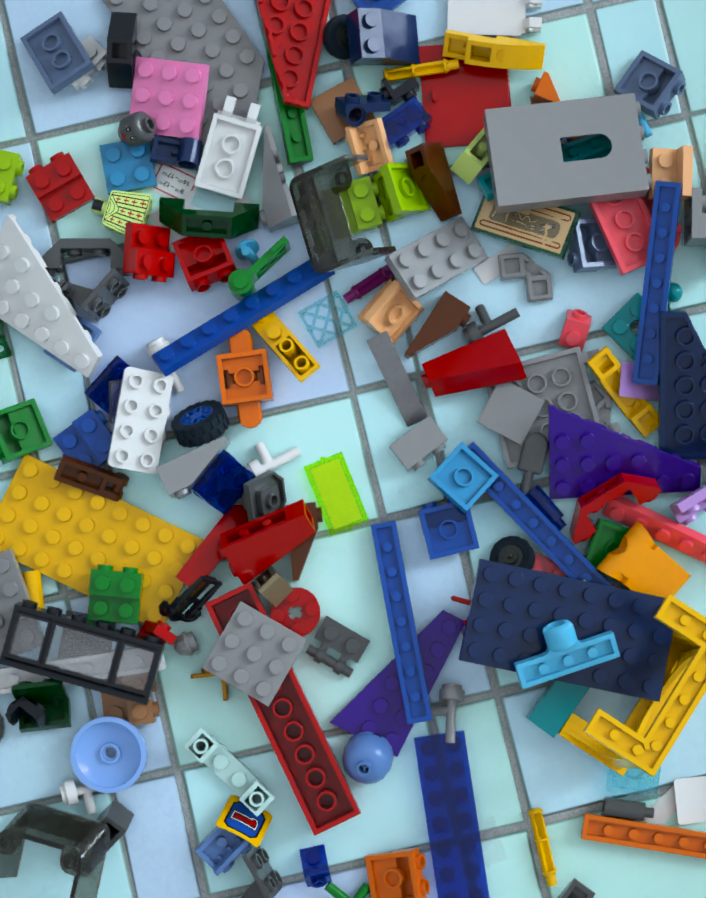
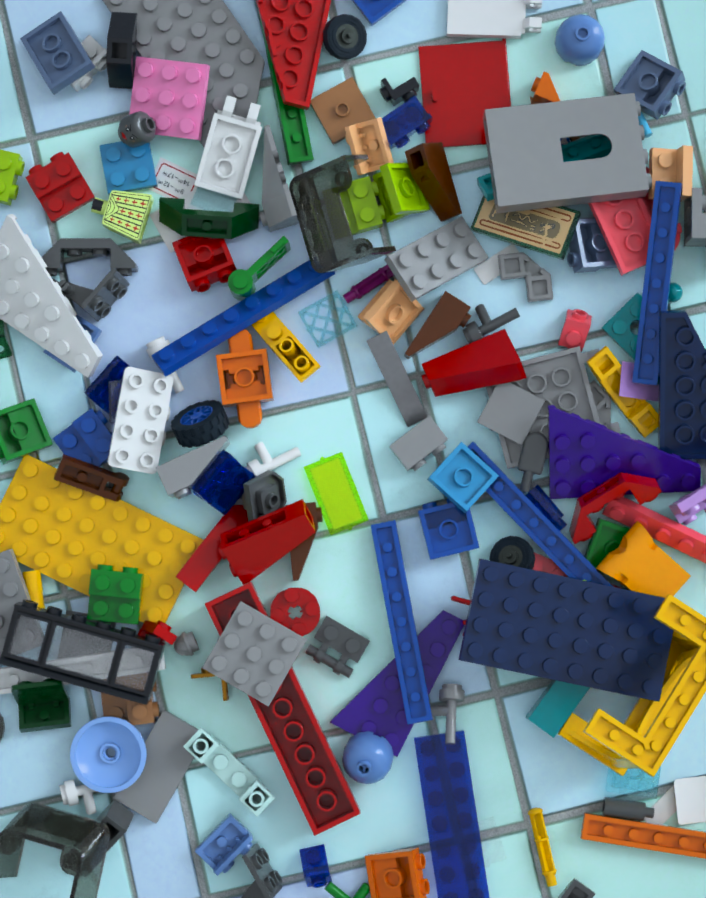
black bracket [5,695,49,729] -> none
red plate [122,222,175,282] -> none
dark blue plate [150,135,203,171] -> none
black piece [159,575,222,622] -> none
sticker [216,795,272,847] -> none
medium azure plate [235,239,259,265] -> none
dark tan slope [253,566,294,607] -> none
dark blue plate [335,91,391,127] -> none
dark blue slope [346,8,420,65] -> none
yellow piece [383,58,460,83] -> none
yellow slope [442,30,546,70] -> none
yellowish green slope [450,127,489,184] -> none
medium azure plate [514,620,620,689] -> none
none -> light grey tile [113,710,199,823]
none -> medium blue cylinder [555,14,605,66]

